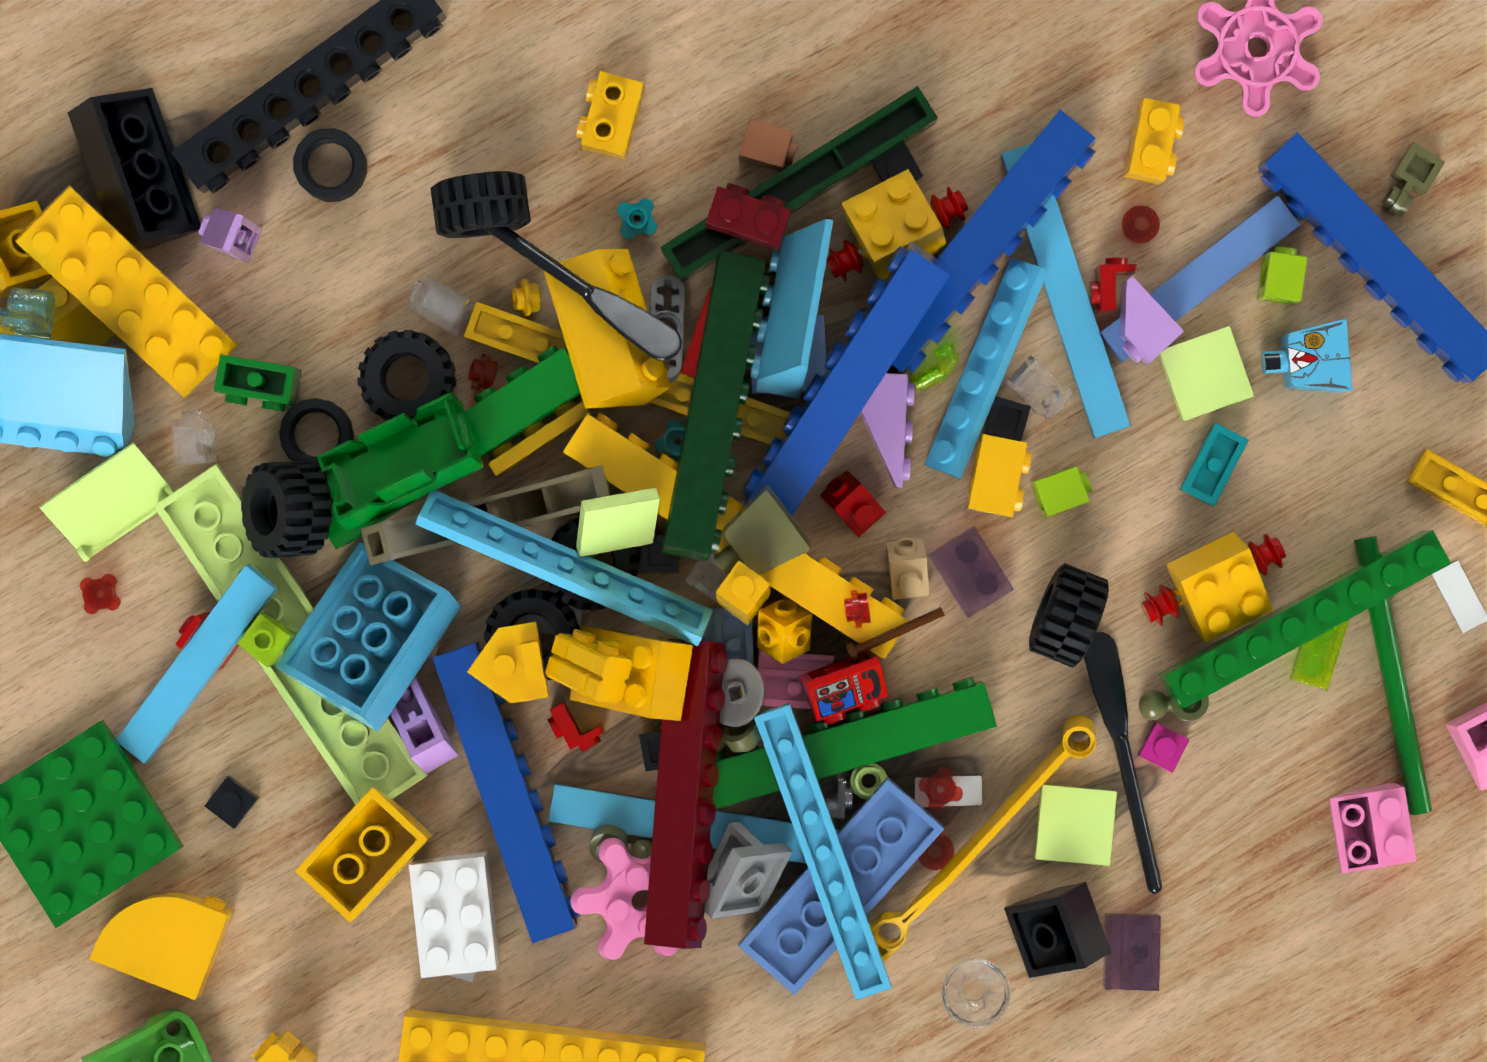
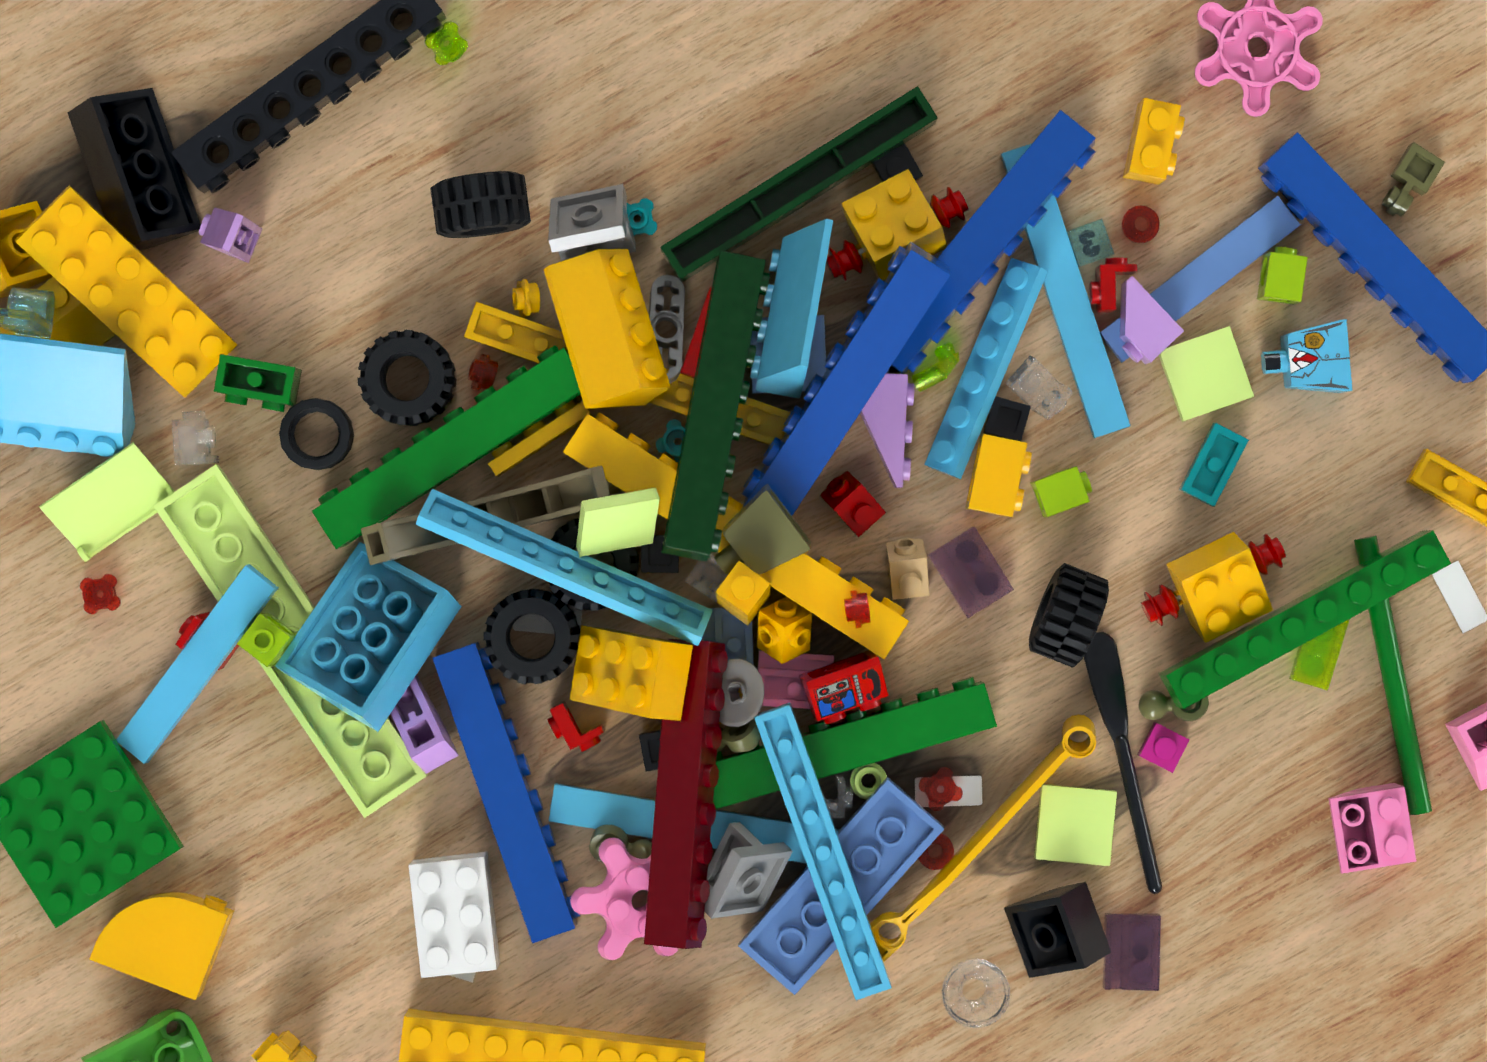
black plate [204,775,259,829] -> none
black tyre [241,461,332,558] -> none
black tyre [293,128,367,202] -> none
yellow slope [295,787,434,923] -> none
green piece [317,392,484,530] -> none
clear brick [408,275,474,336] -> none
yellow plate [467,621,549,703] -> none
piece [483,227,682,361] -> none
yellow brick [545,629,633,703] -> none
yellow brick [576,71,645,161] -> none
dark red brick [706,183,791,251] -> none
nougat brick [739,119,798,172] -> none
reddish brown piece [846,607,945,662] -> none
none -> clear neon green plate [425,21,468,65]
none -> light grey bracket [548,184,636,261]
none -> clear light blue tile [1067,219,1114,267]

